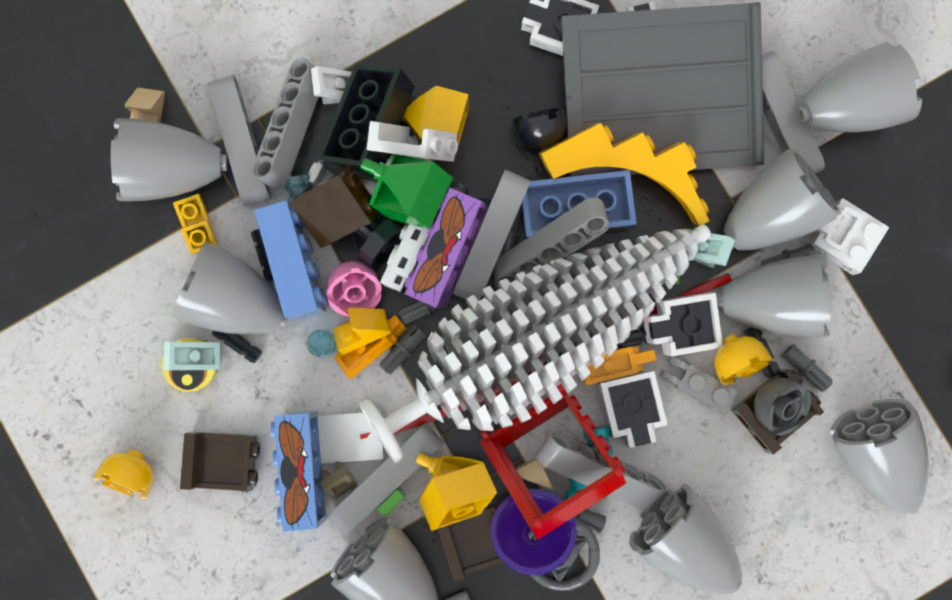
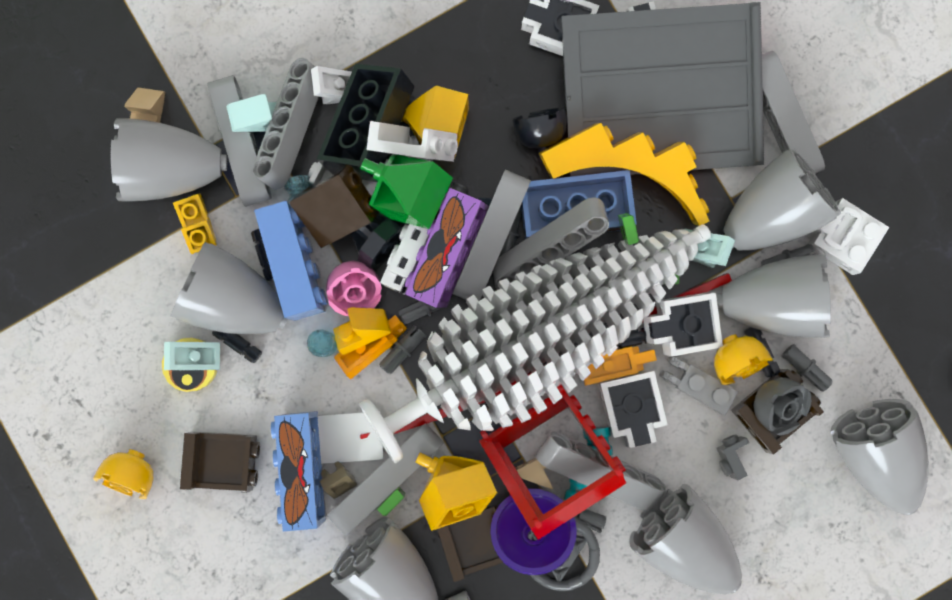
light grey cylinder [797,42,922,133] -> none
none -> light aqua slope [226,94,277,132]
none -> bright green tile [618,213,639,245]
none -> dark grey bracket [716,434,749,480]

